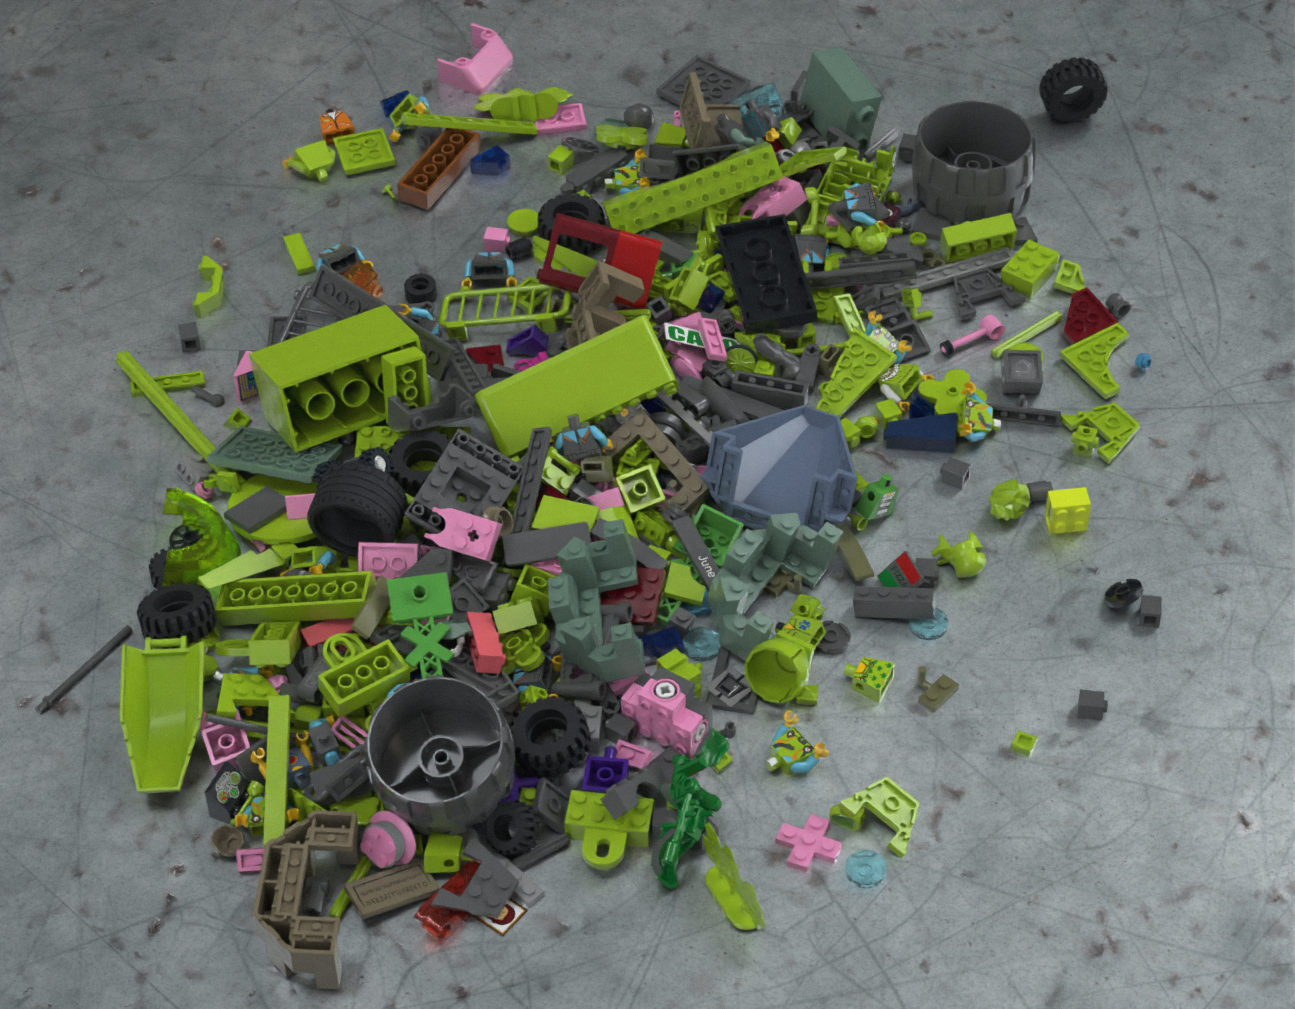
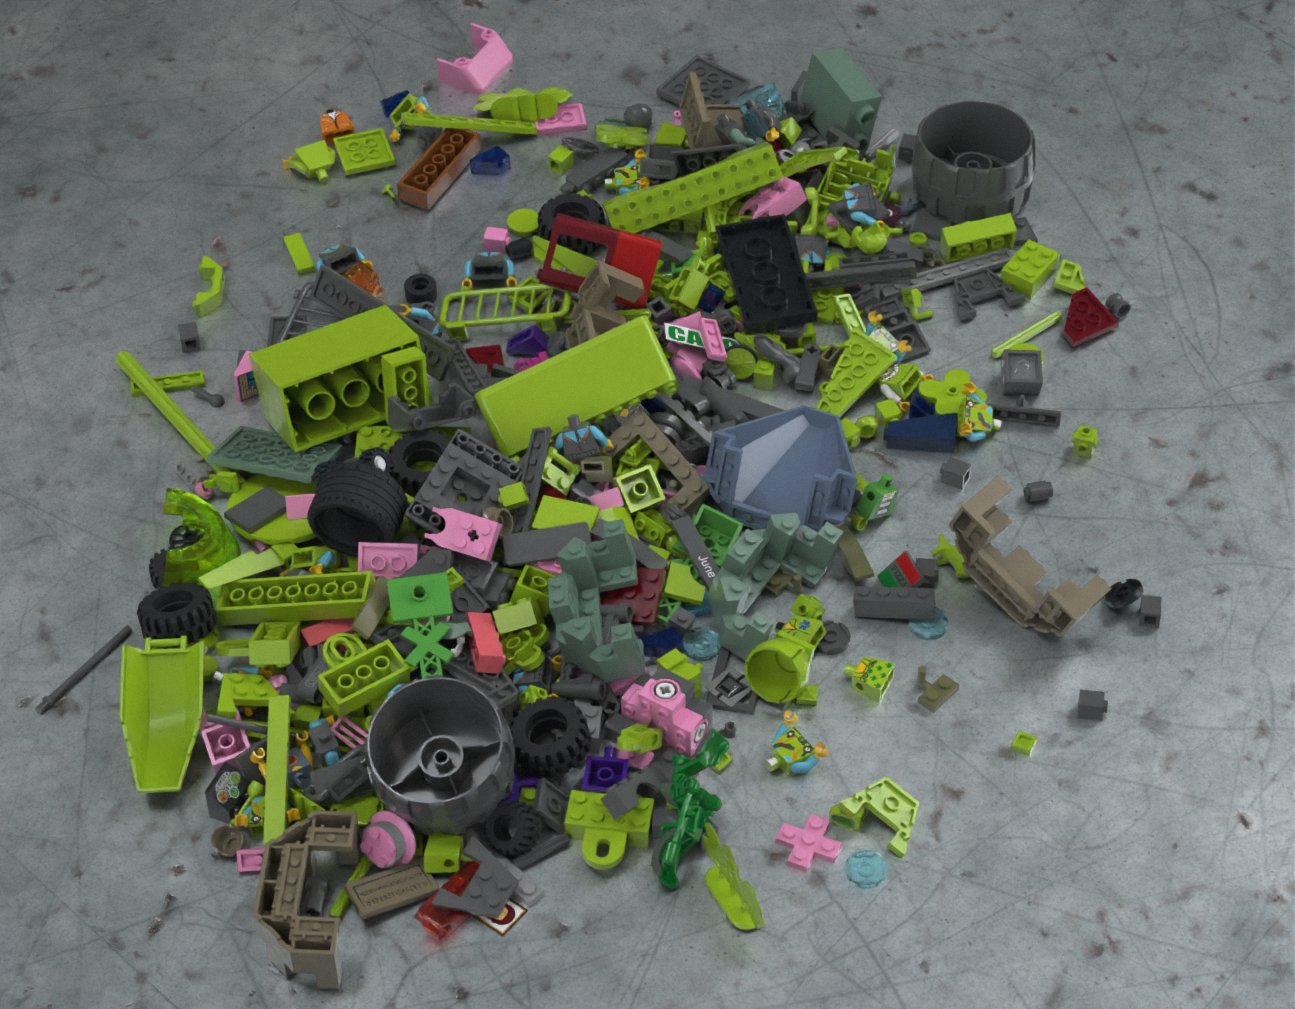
lime slope [223,408,252,430] -> none
dark grey brick [732,370,809,409] -> none
bright pink piece [940,314,1005,356] -> none
lime hair [988,479,1031,521] -> none
black tyre [1039,57,1108,123] -> none
neon yellow piece [1045,487,1091,534] -> none
lime plate [1059,323,1129,400] -> none
lime wing [1060,403,1140,464] -> none
dark azure plate [1135,353,1152,371] -> none
none -> lime tile [445,567,465,593]
none -> lime brick [498,482,530,510]
none -> lime piece [617,723,663,754]
none -> dark tan brick [949,476,1112,637]

